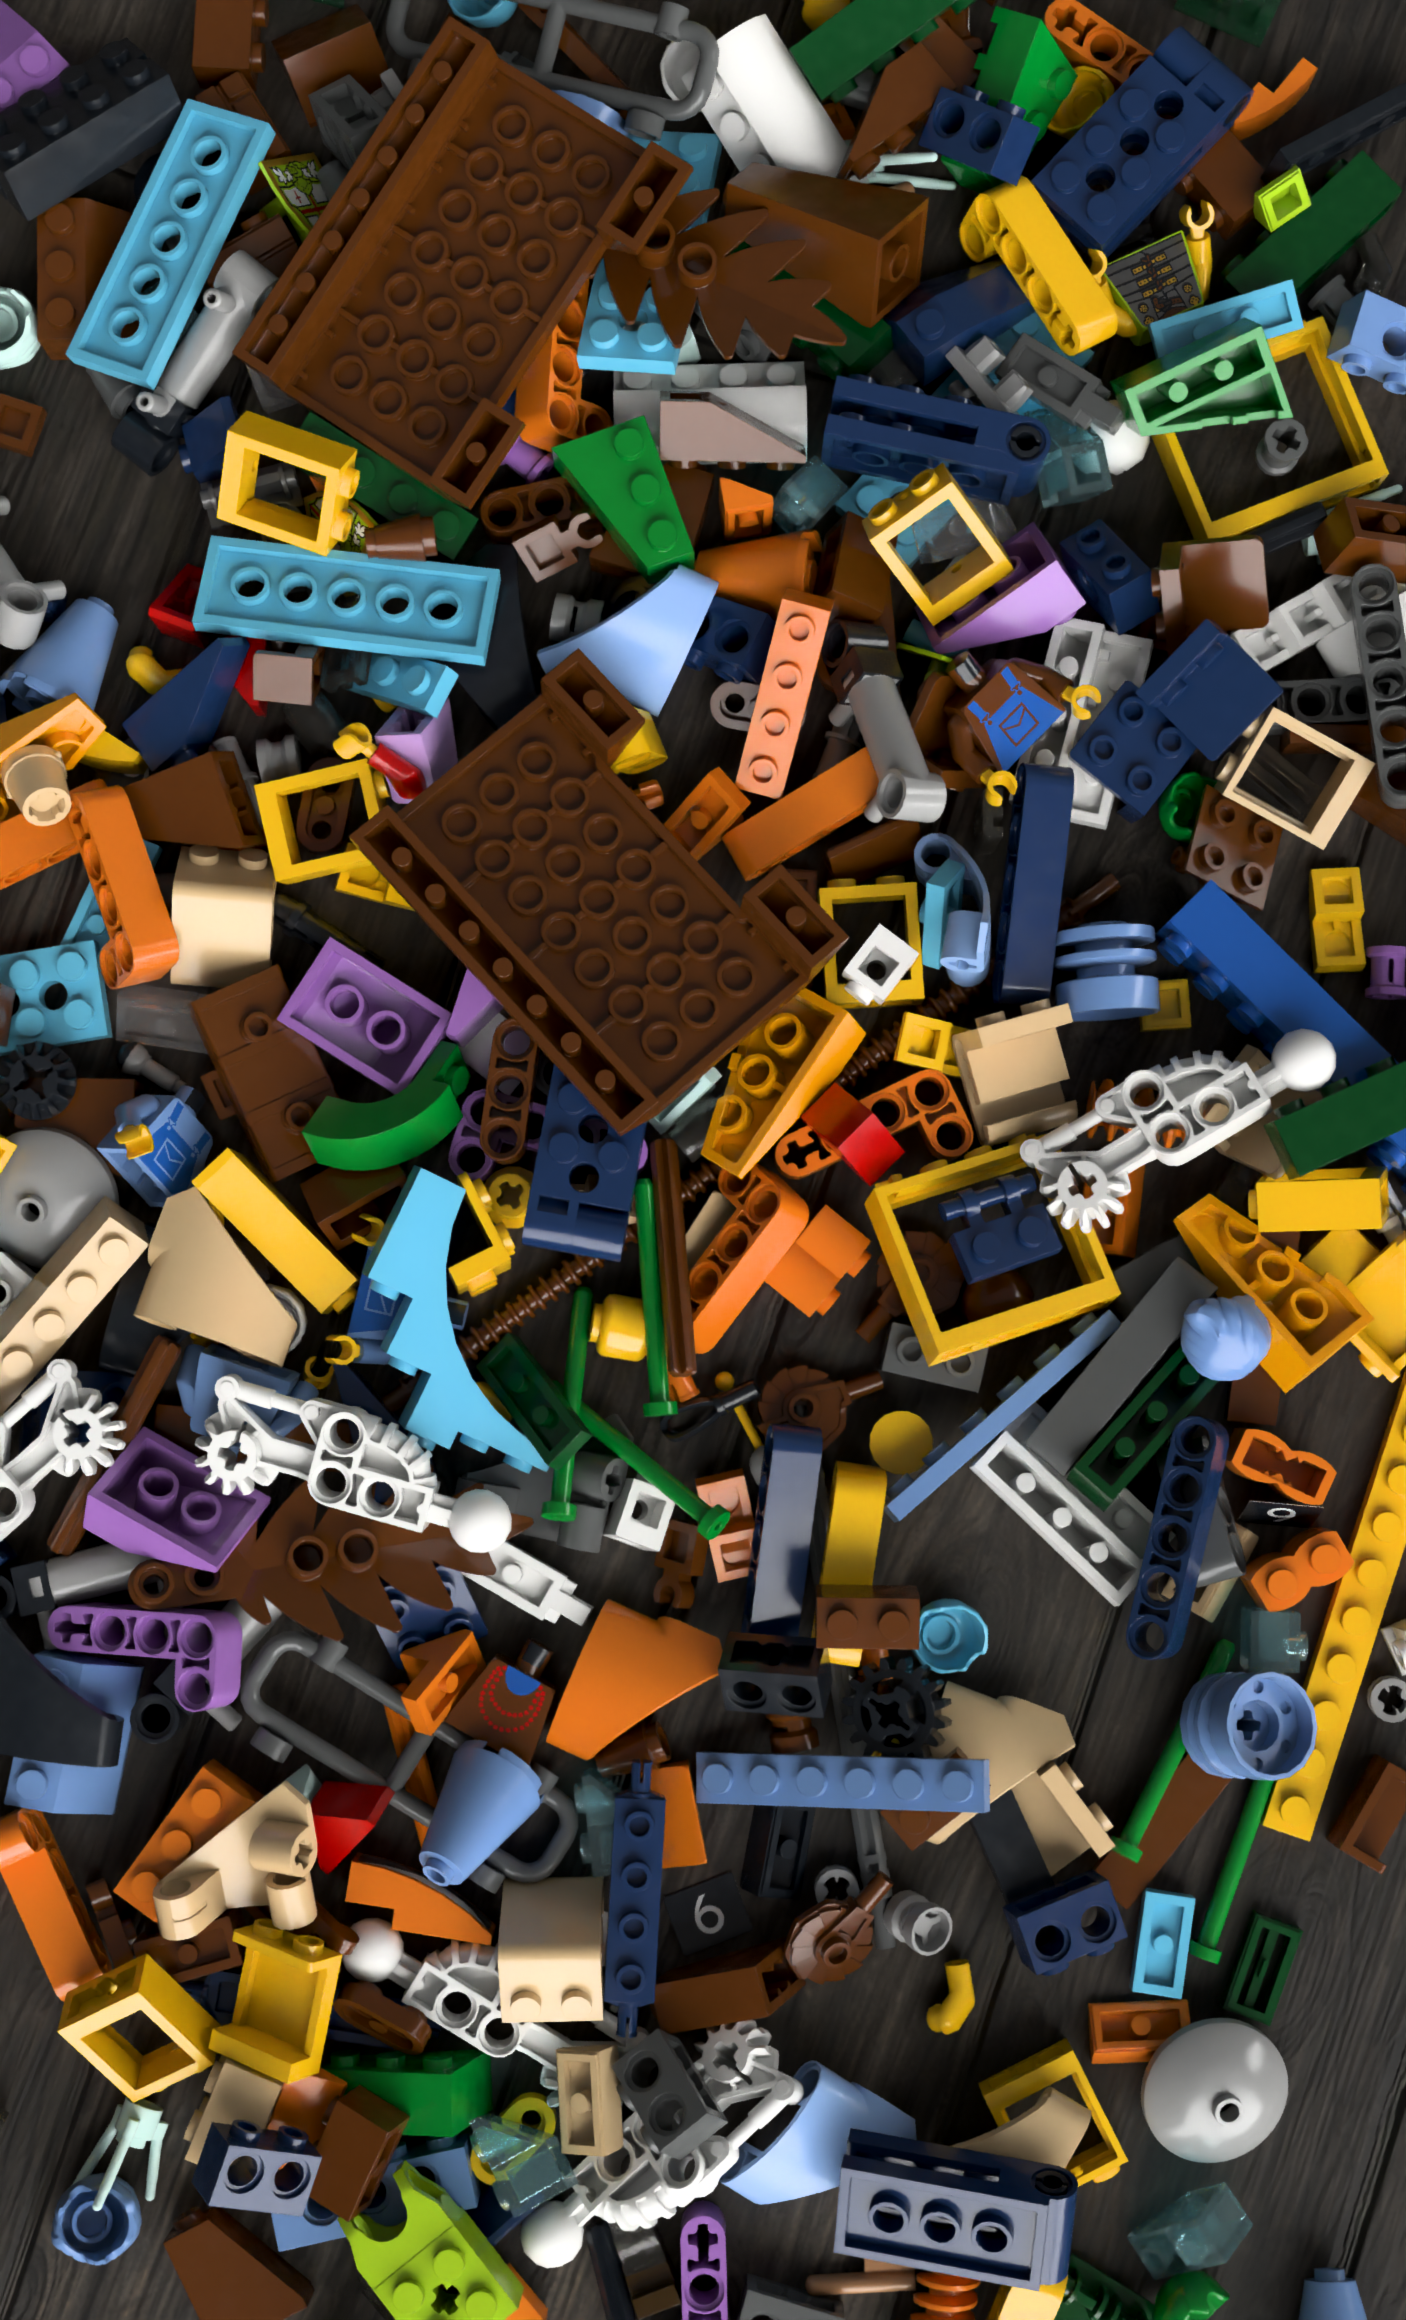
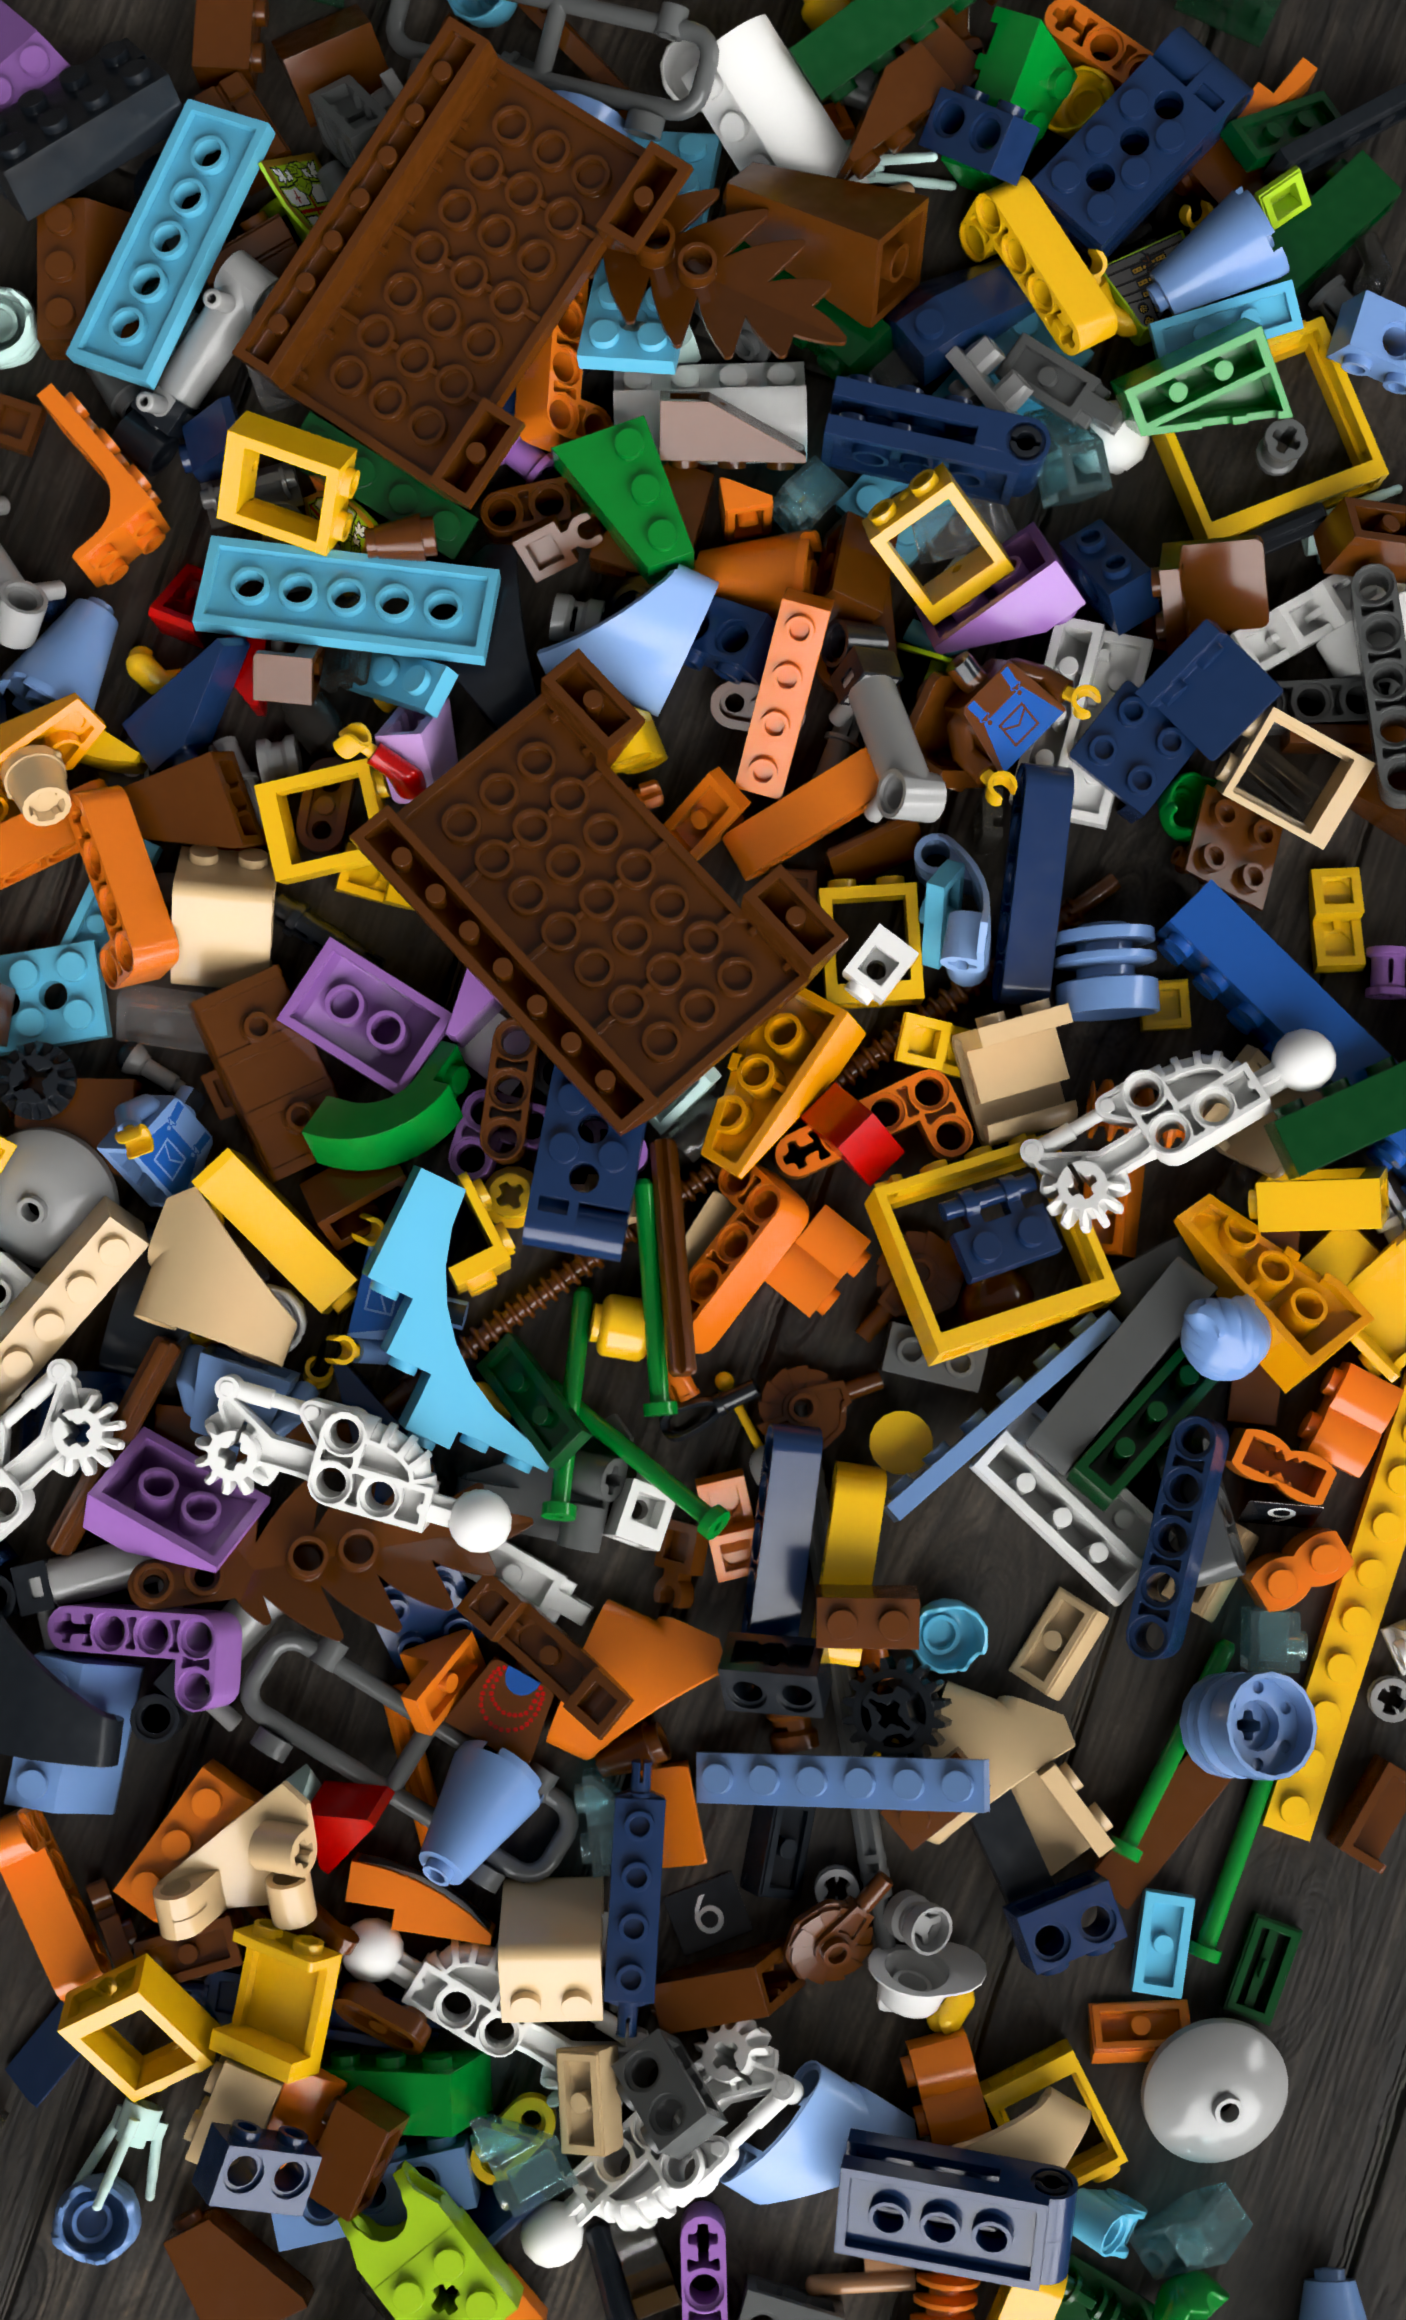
none -> dark blue slope [5,2001,81,2108]
none -> orange bracket [36,383,171,588]
none -> reddish brown slope [456,1574,634,1740]
none -> white piece [868,1942,987,2019]
none -> orange brick [900,2026,992,2146]
none -> tan slope [1008,1586,1109,1701]
none -> medium azure piece [1072,2187,1148,2259]
none -> medium blue cone [1146,186,1289,316]
none -> dark green plate [1219,91,1342,173]
none -> orange brick [1297,1362,1404,1478]

